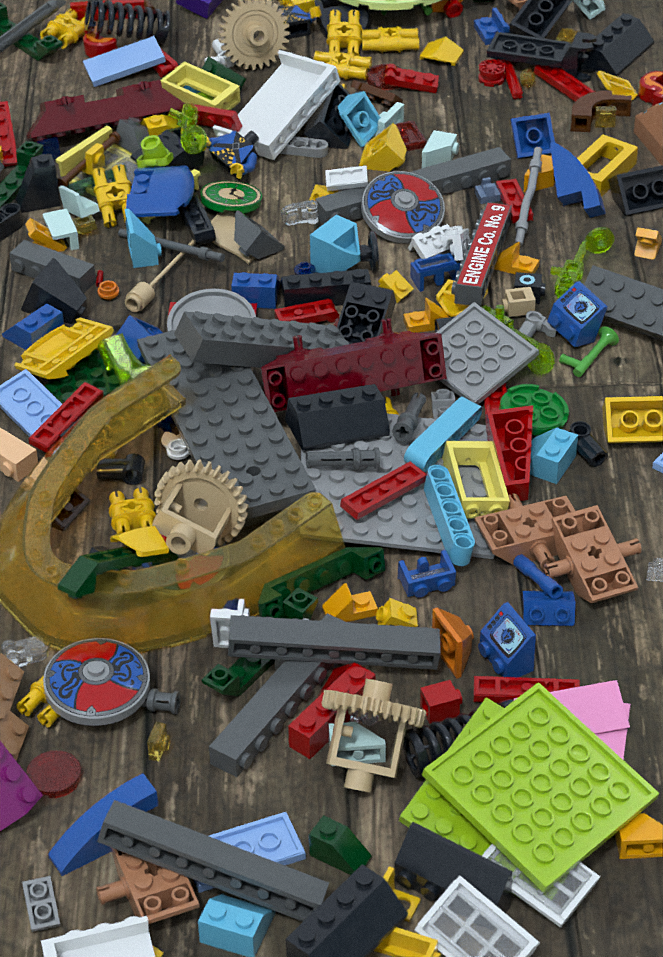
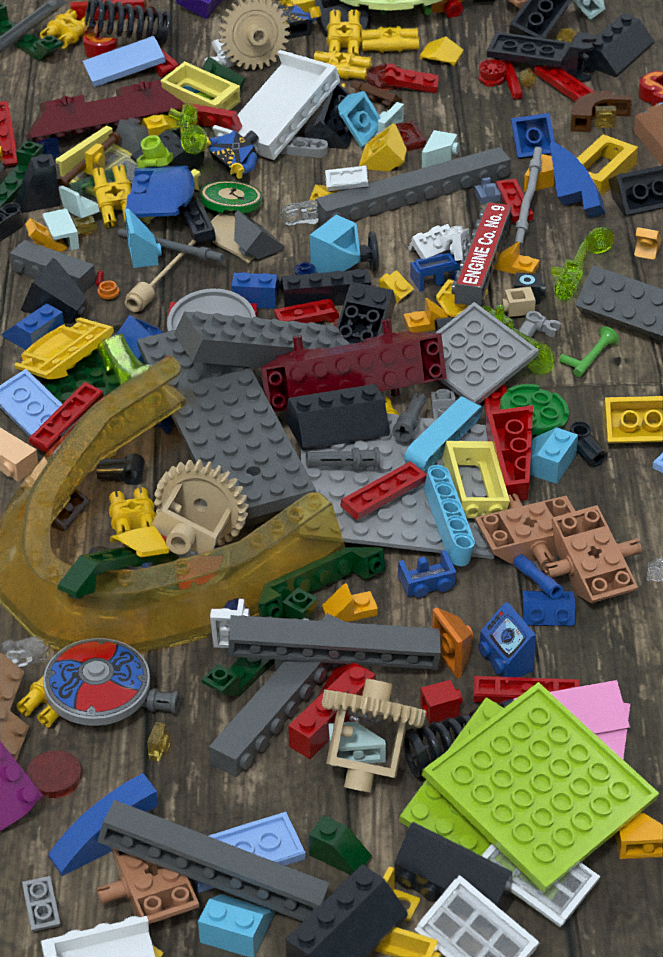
white plate [161,432,190,460] -> none
dish [361,171,445,244] -> none
yellow bracket [376,598,418,627] -> none
blue bracket [474,8,509,45] -> none
blue slope [547,281,608,347] -> none
yellow slope [597,71,638,101] -> none

